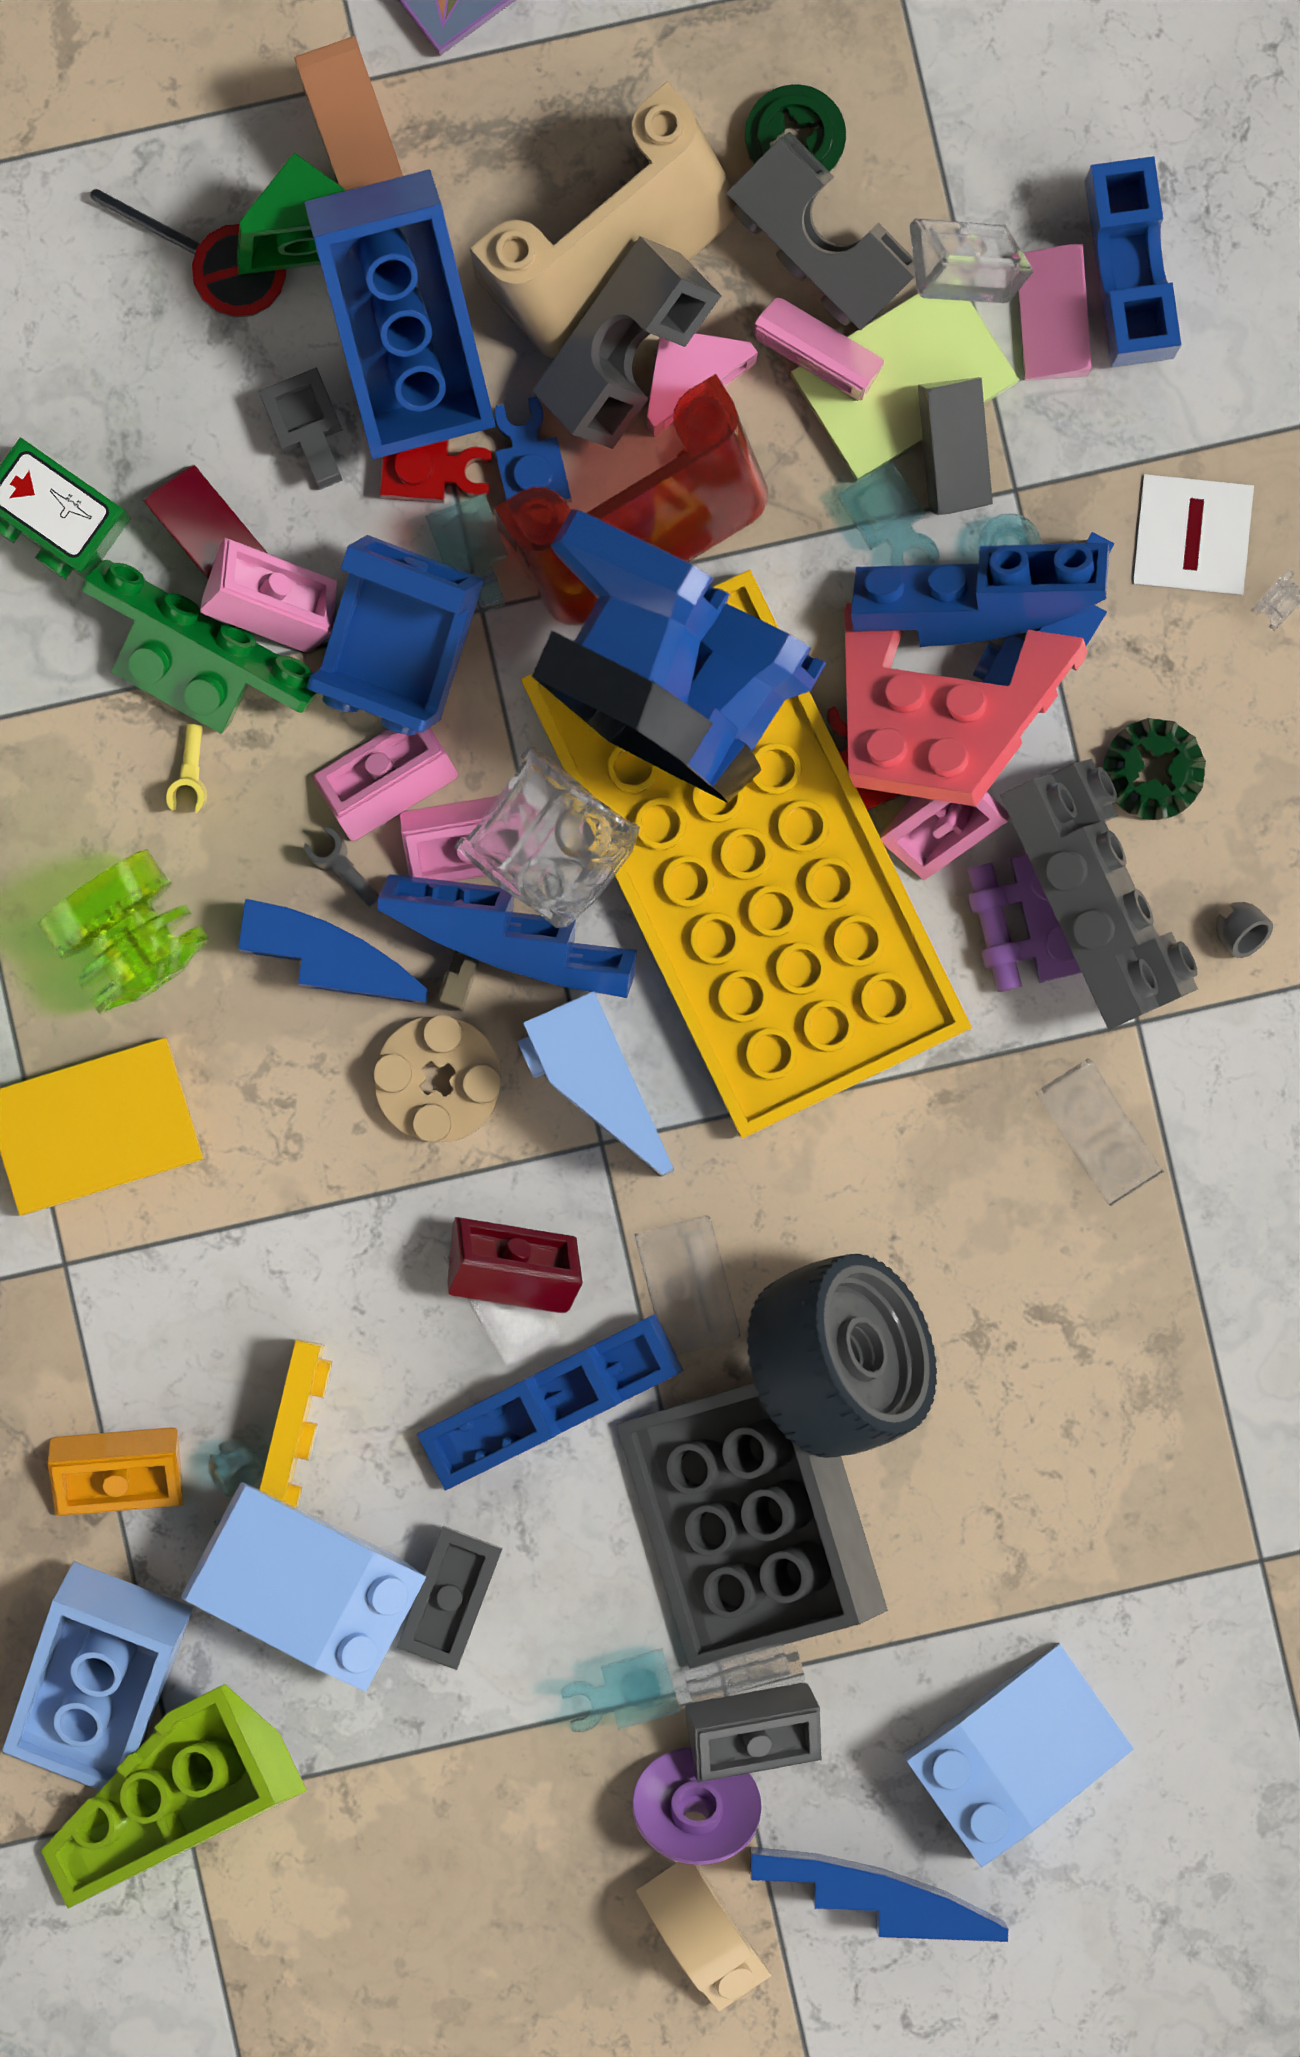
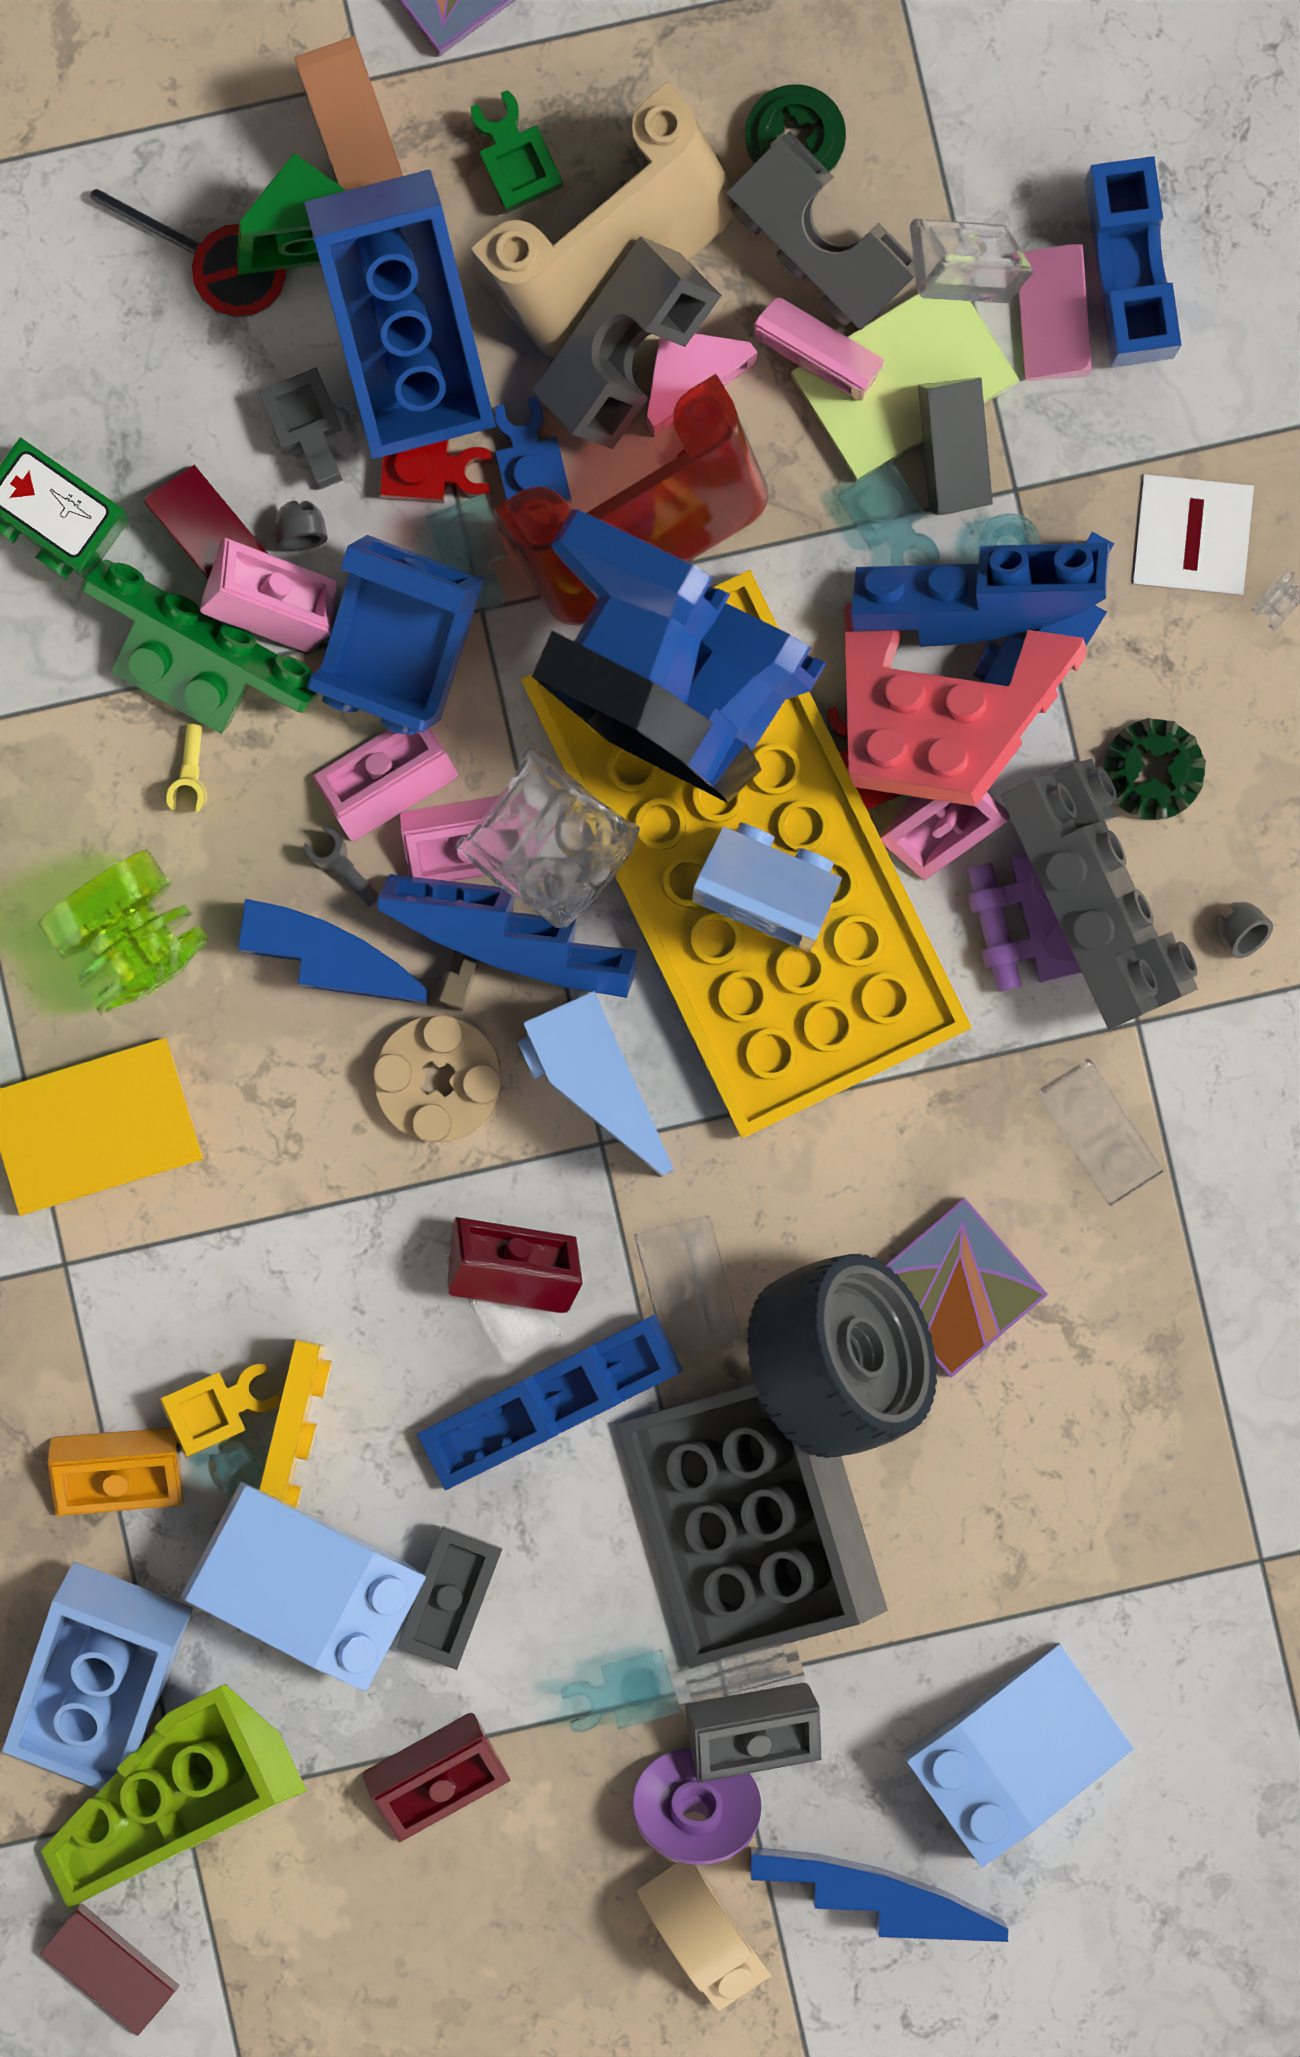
none -> dark red slope [39,1903,180,2036]
none -> yellow plate [159,1364,281,1459]
none -> dark grey hinge [275,500,328,551]
none -> dark red slope [363,1713,511,1843]
none -> green plate [471,90,564,214]
none -> light blue slope [692,822,842,952]
none -> tile [885,1197,1048,1378]

